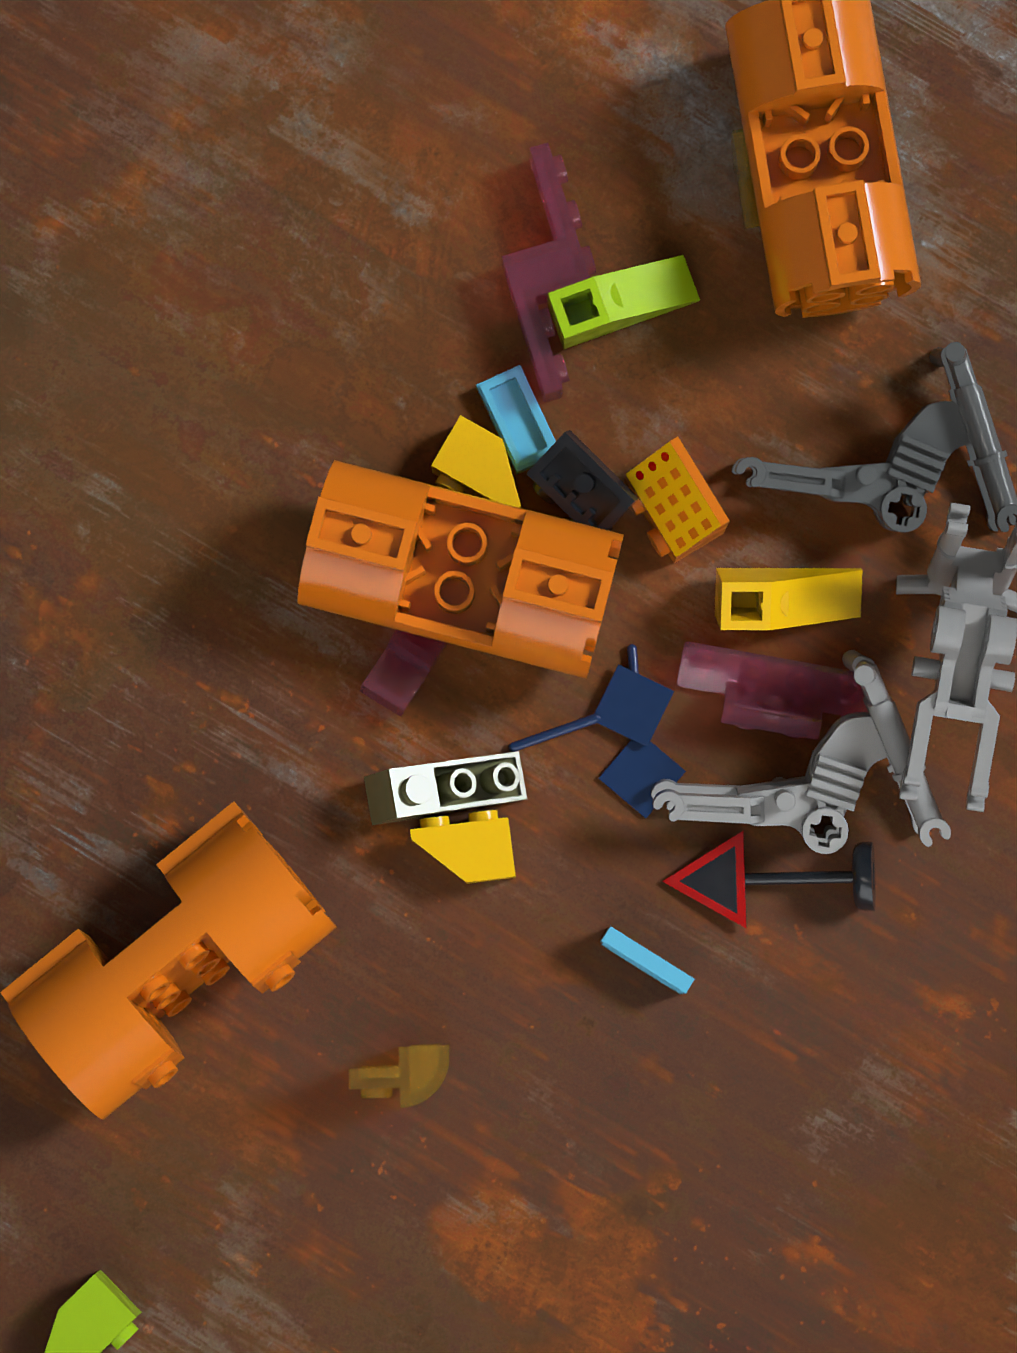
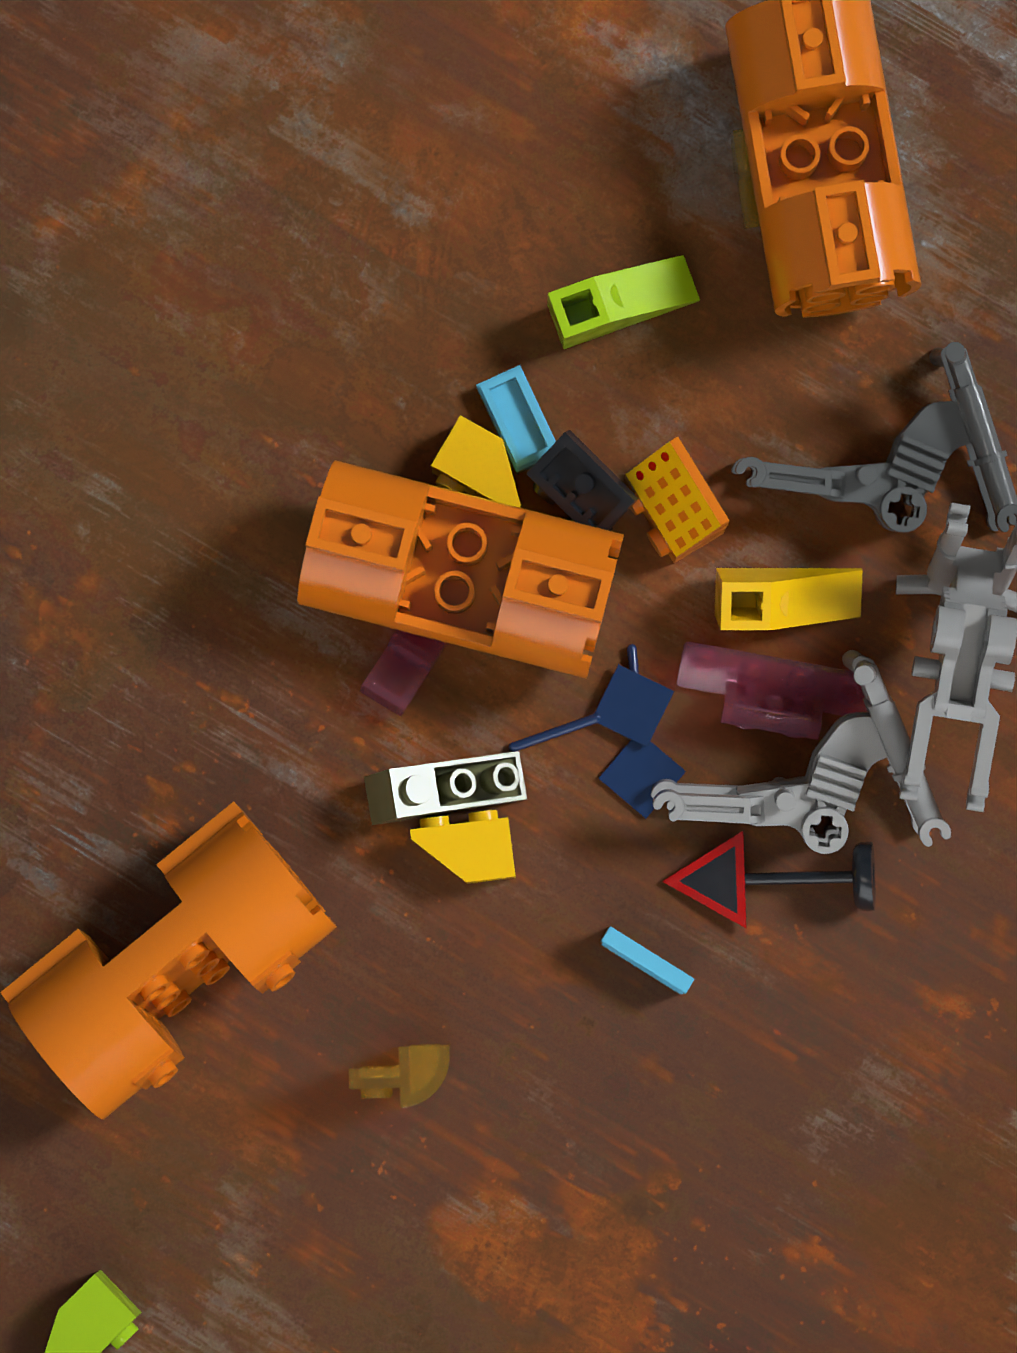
clear pink bracket [502,143,597,403] -> none

